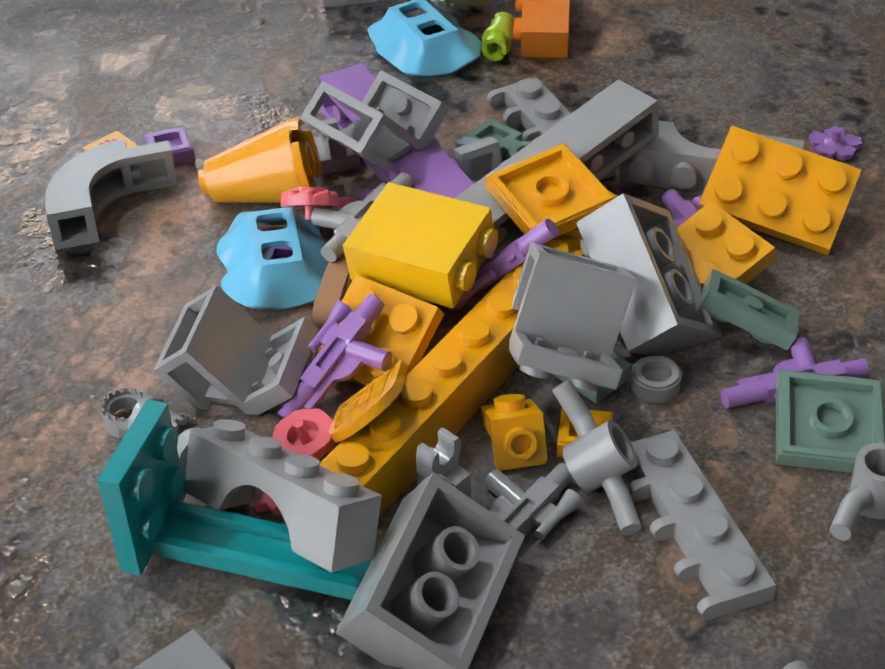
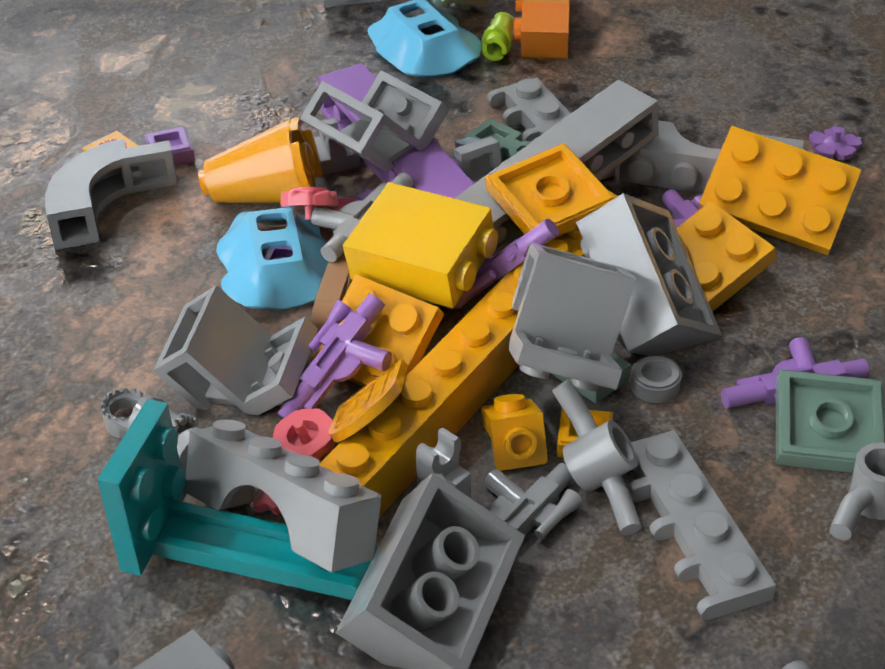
sand green plate [699,269,800,350] -> none

